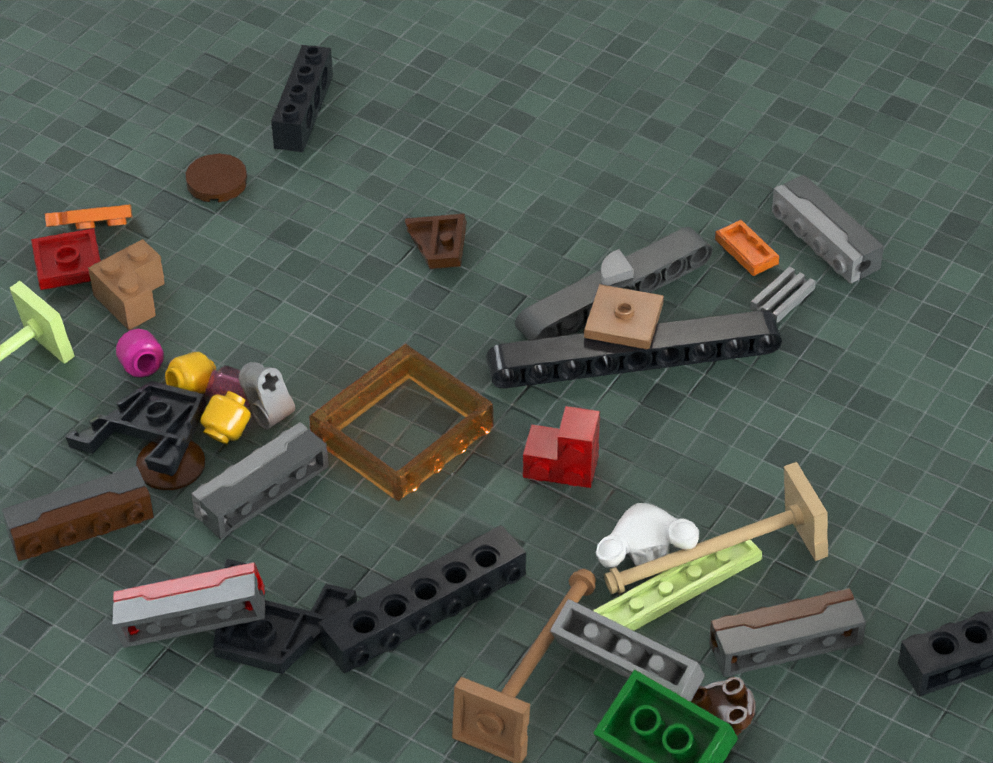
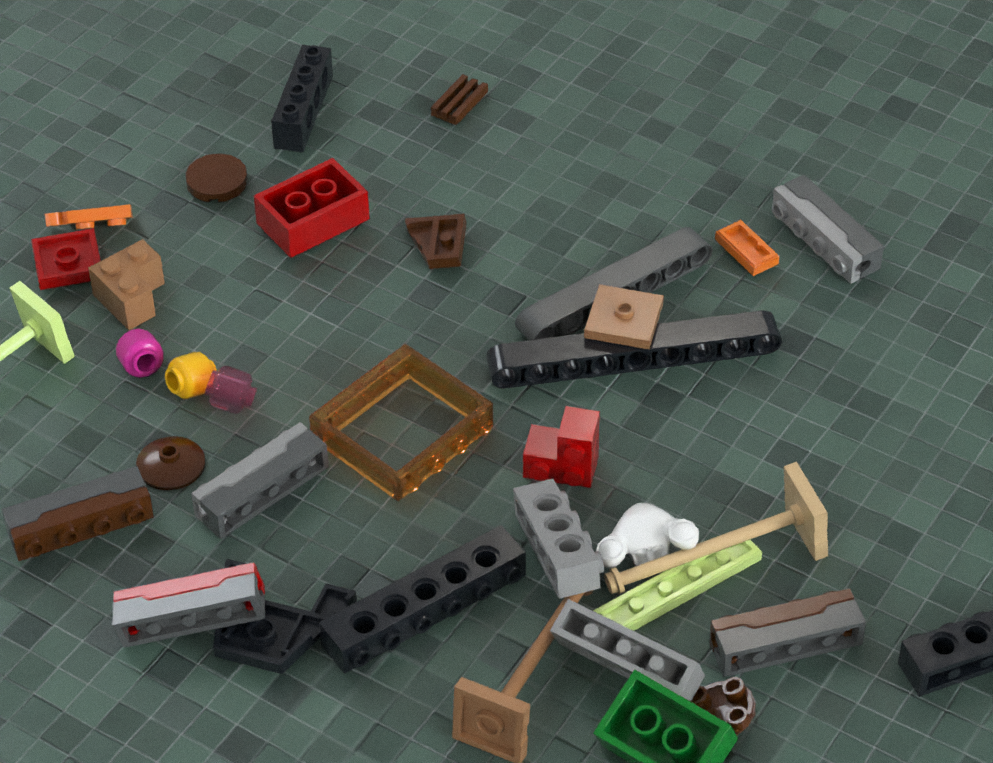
black wing [66,381,207,476] -> none
yellow head [200,391,251,444] -> none
light grey piece [239,362,295,430] -> none
light grey tile [601,249,634,286] -> none
light grey tile [750,267,816,324] -> none
none -> red brick [254,158,370,258]
none -> reddish brown tile [431,74,488,125]
none -> light grey brick [513,479,604,599]

